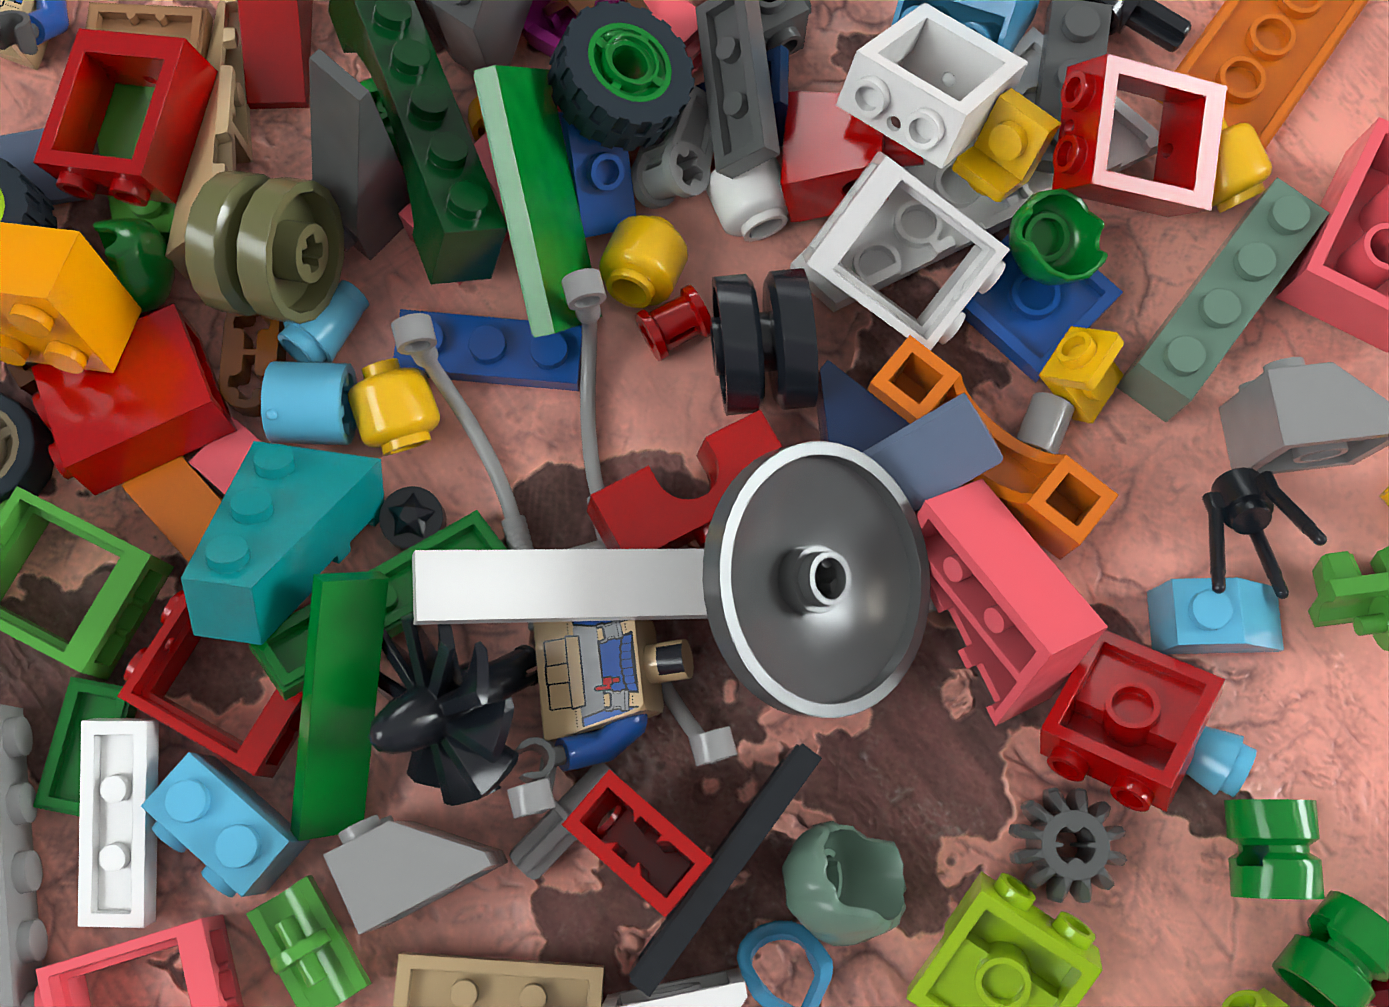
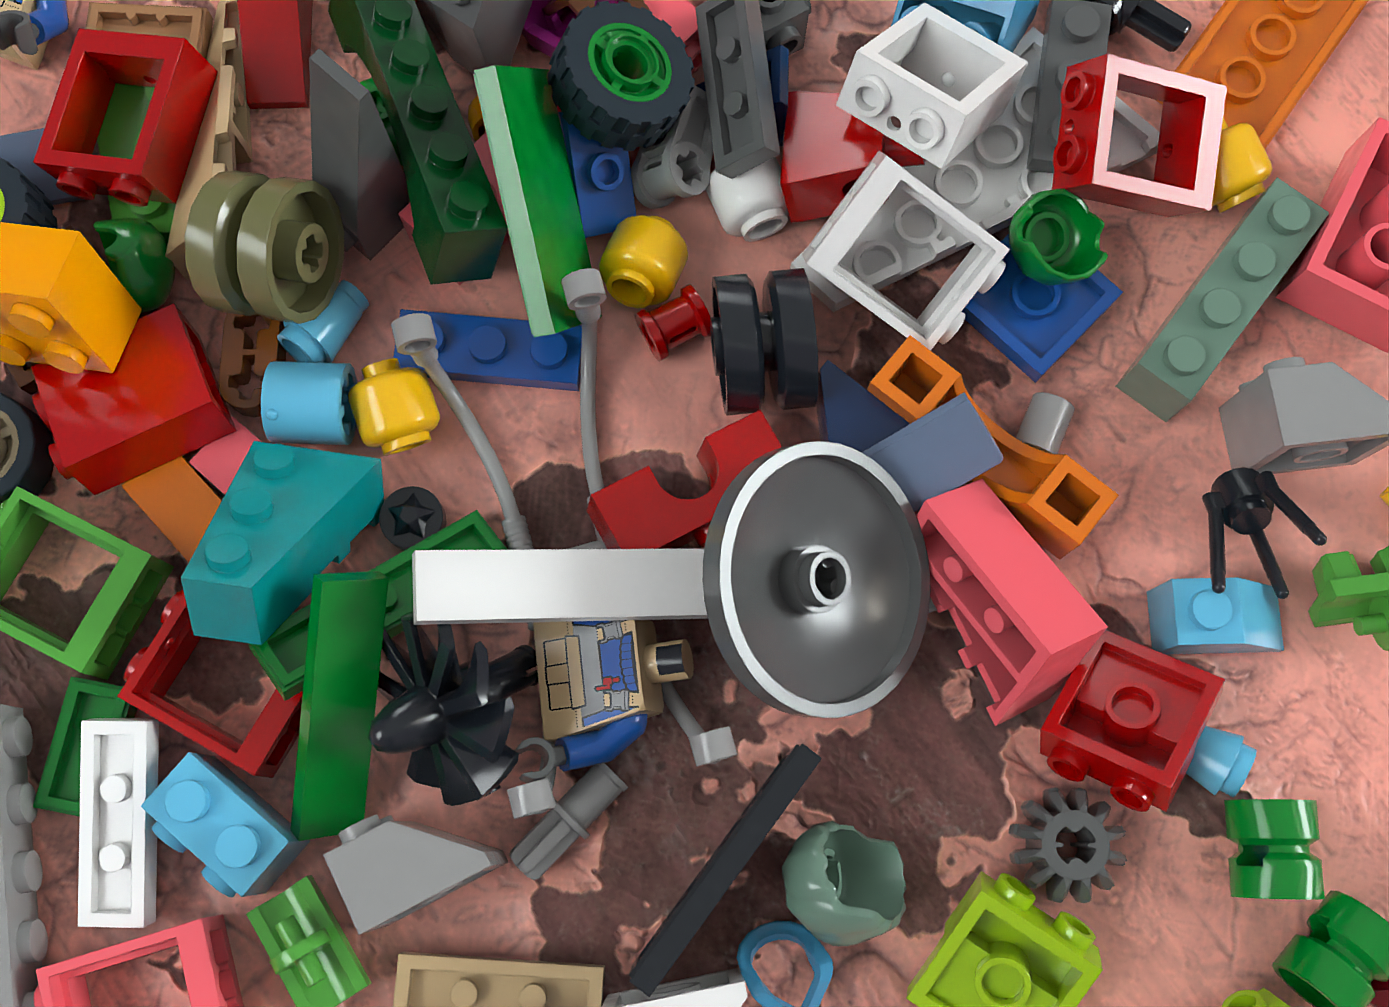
red torso [561,769,713,918] -> none
yellow bracket [952,88,1061,202] -> none
yellow bracket [1039,326,1124,424] -> none

